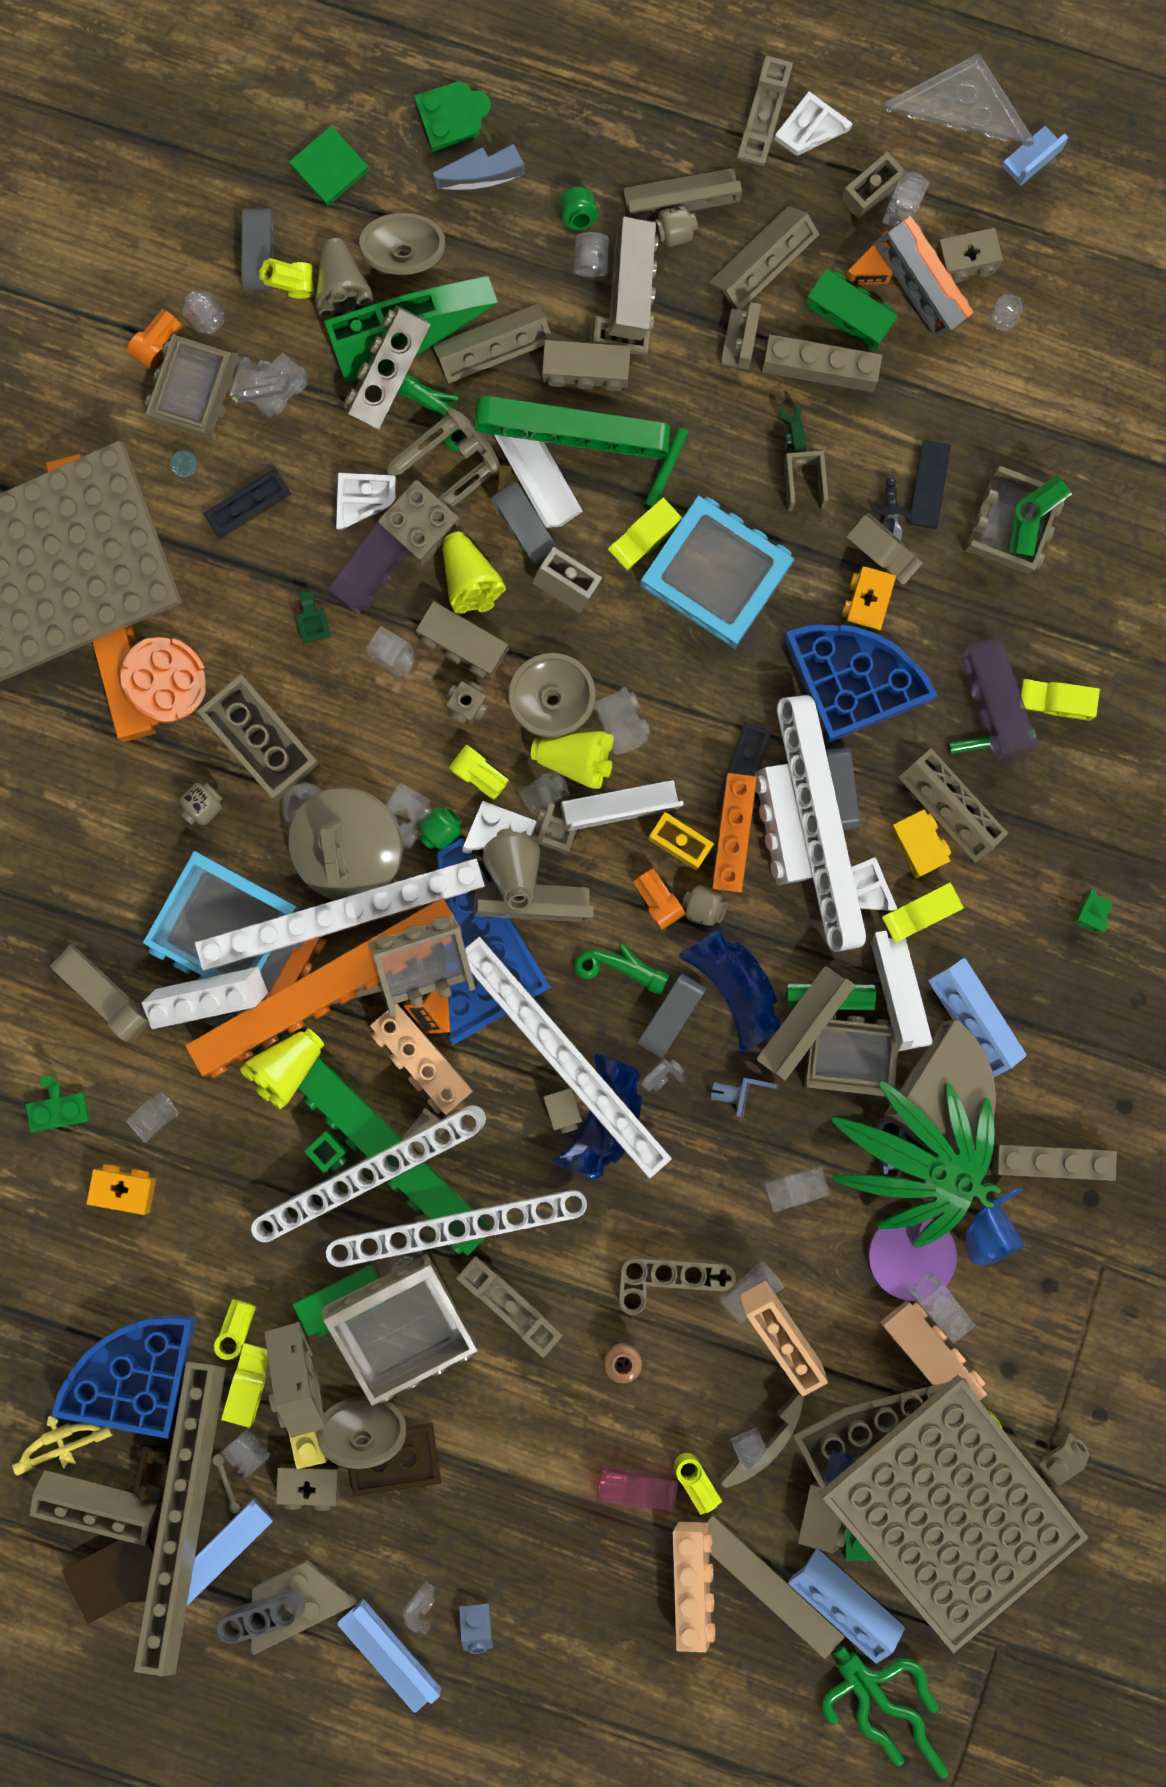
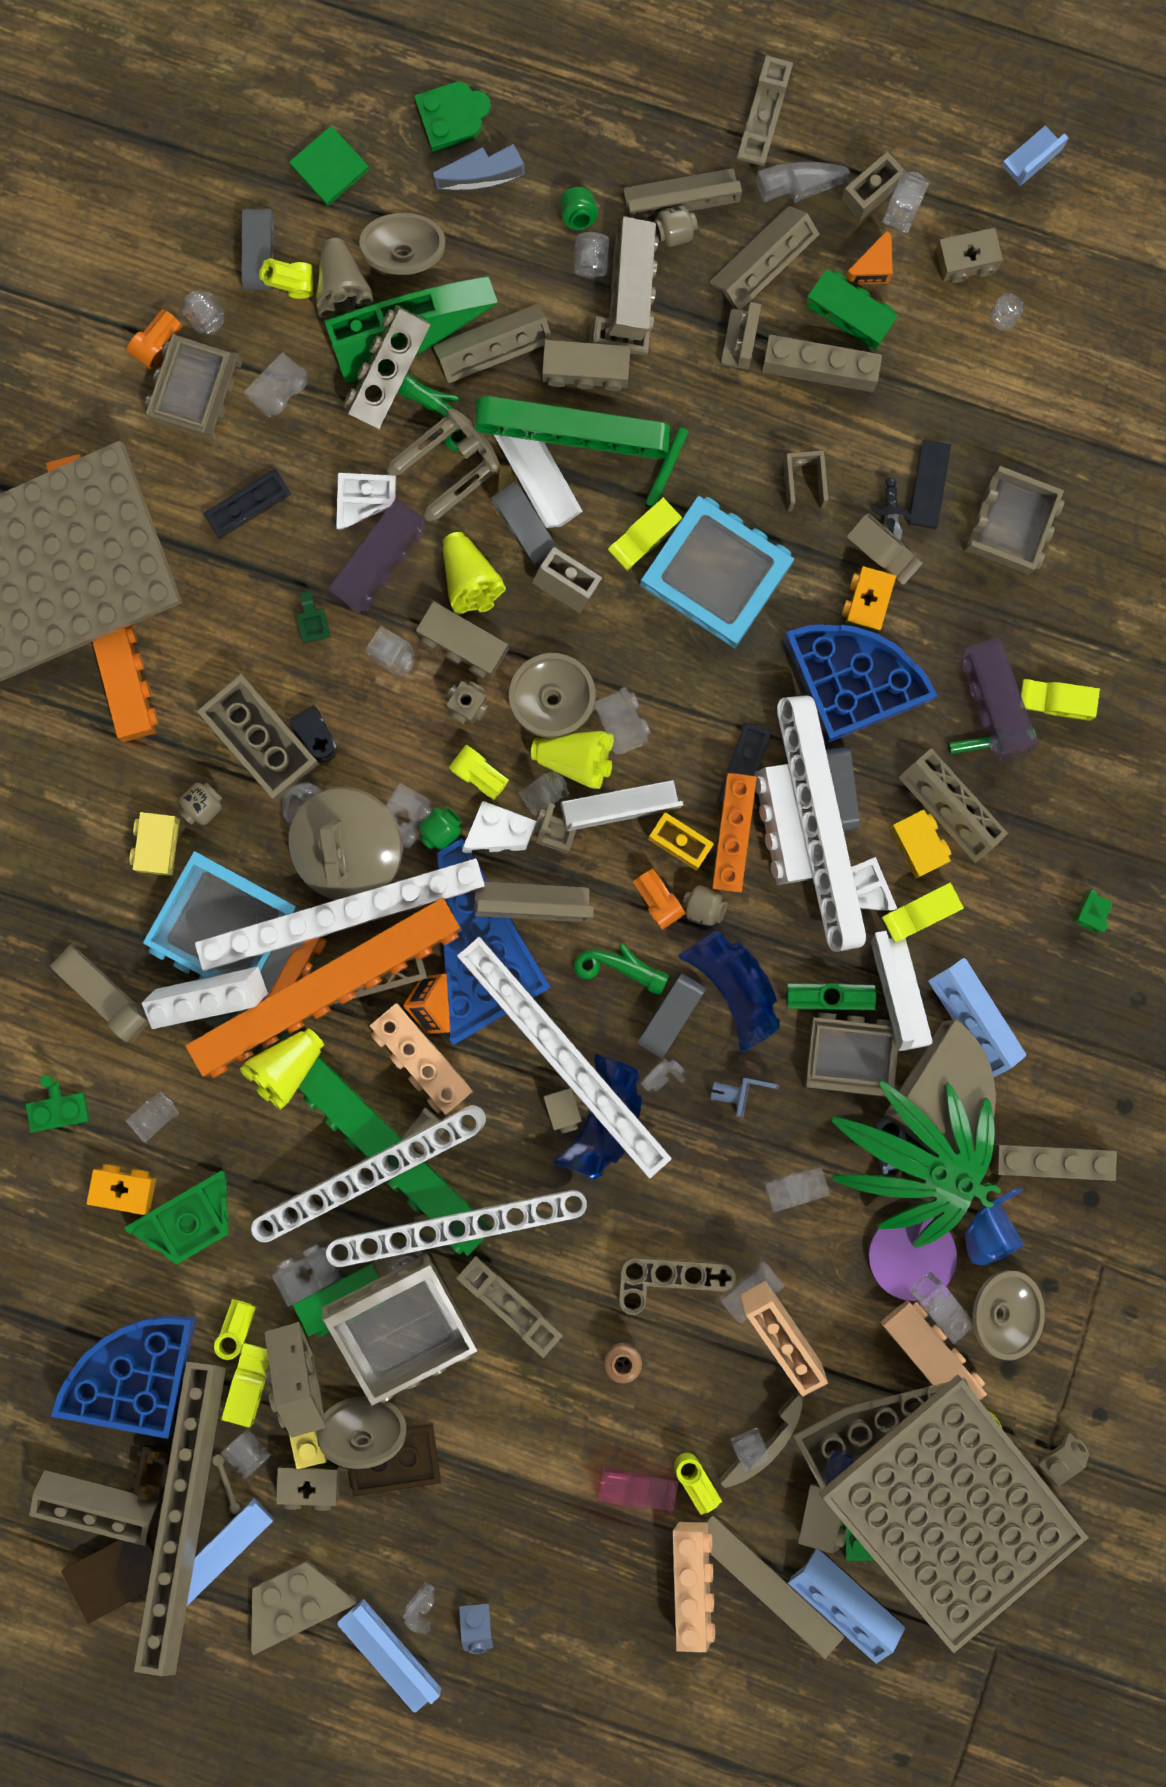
light yellow piece [13,1415,113,1476] -> none
orange tile [119,637,206,723] -> none
clear light blue piece [170,450,198,478] -> none
dark grey beam [217,1591,305,1644] -> none
clear wing [230,357,292,403] -> none
green brick [304,1130,349,1173] -> none
window [368,916,475,1017] -> none
dark tan bracket [379,480,460,567] -> none
dark tan cone [482,829,540,911] -> none
dark tan panel [757,966,856,1081] -> none
white wing [774,92,853,156] -> none
dark green plate [779,404,807,453] -> none
green plant [821,1646,949,1779] -> none
dark grey piece [873,216,974,339] -> none
clear tile [884,53,1034,146] -> none
green piece [1009,474,1072,556] -> none
none -> green wing [124,1170,229,1265]
none -> light yellow brick [130,812,180,876]
none -> clear brick [272,1244,343,1307]
none -> black piece [289,704,337,762]
none -> clear slope [756,162,850,203]
none -> dark tan dish [973,1270,1045,1360]

